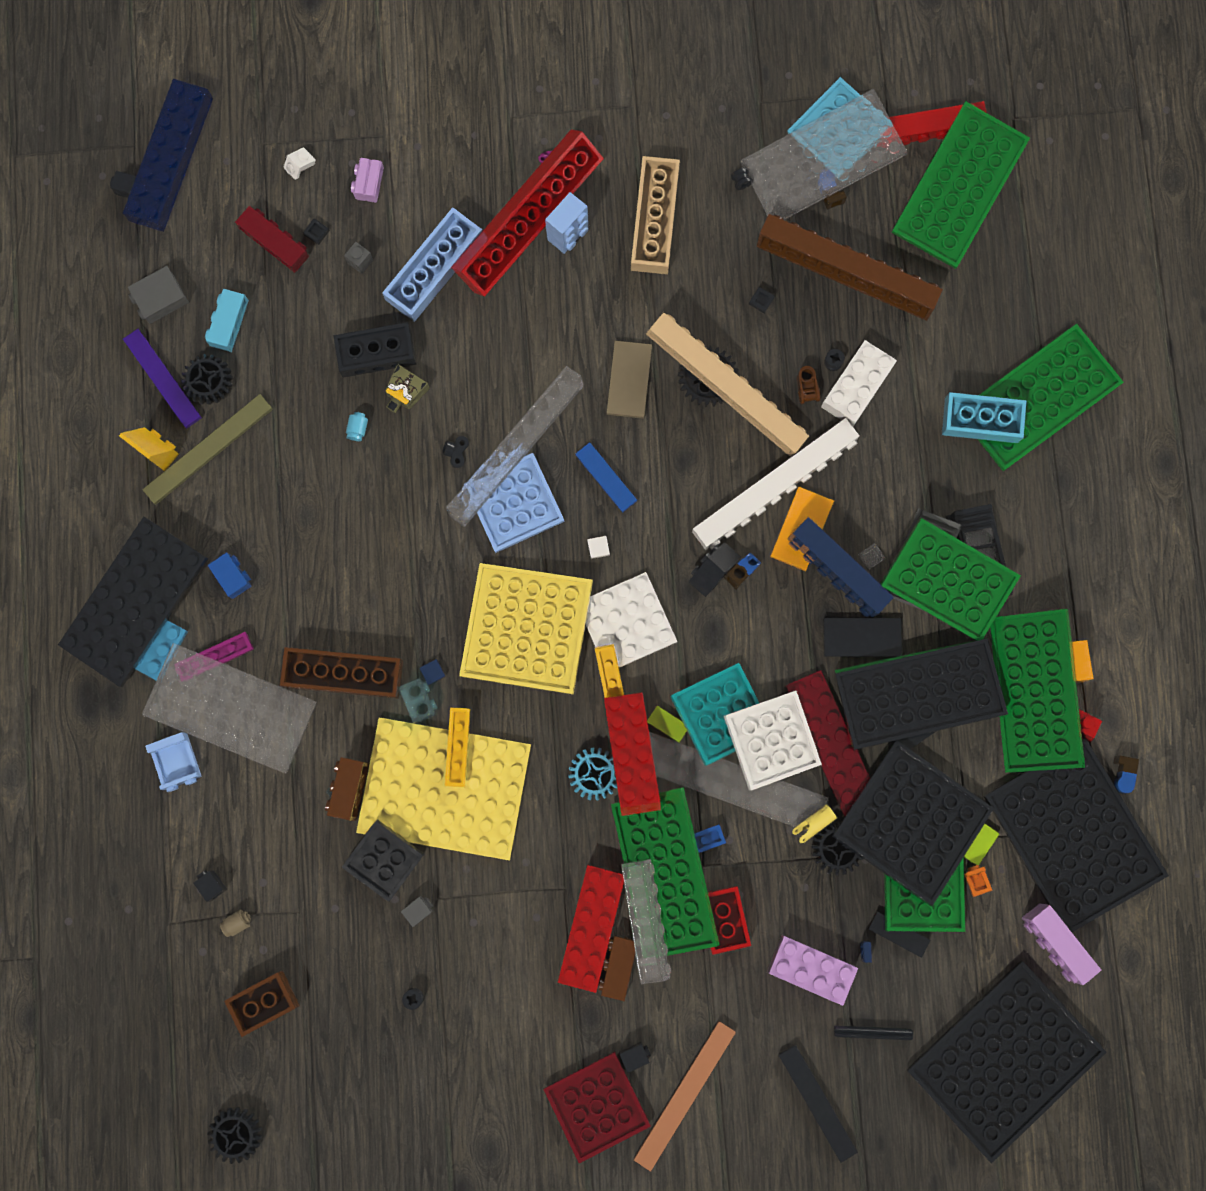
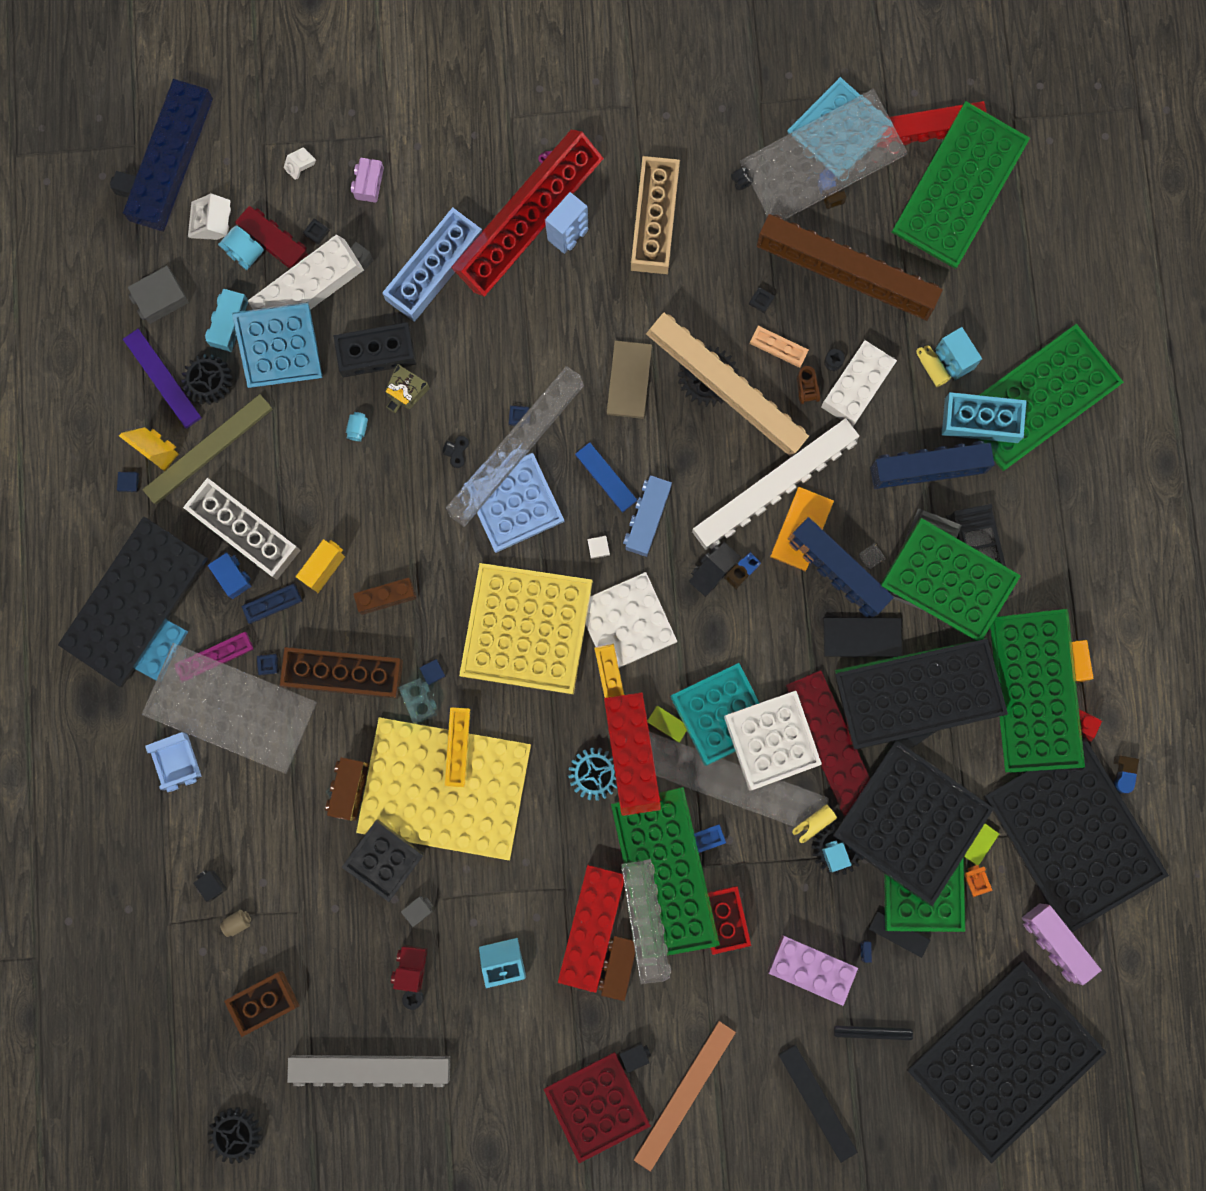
none -> dark blue tile [117,472,139,492]
none -> white brick [183,478,301,580]
none -> white slope [188,194,231,240]
none -> medium azure brick [218,225,264,270]
none -> dark azure plate [232,302,323,388]
none -> dark blue tile [241,584,303,624]
none -> white brick [248,235,364,310]
none -> dark blue tile [257,654,279,676]
none -> light grey brick [287,1055,450,1087]
none -> yellow brick [296,539,345,593]
none -> reddish brown brick [353,578,417,615]
none -> dark red brick [391,945,427,992]
none -> medium azure slope [479,938,526,988]
none -> dark blue tile [508,405,529,427]
none -> medium blue brick [623,475,672,557]
none -> light nougat tile [750,326,809,368]
none -> medium azure brick [822,840,851,872]
none -> dark blue brick [870,441,995,489]
none -> light yellow piece [916,345,951,387]
none -> medium azure brick [935,327,982,380]

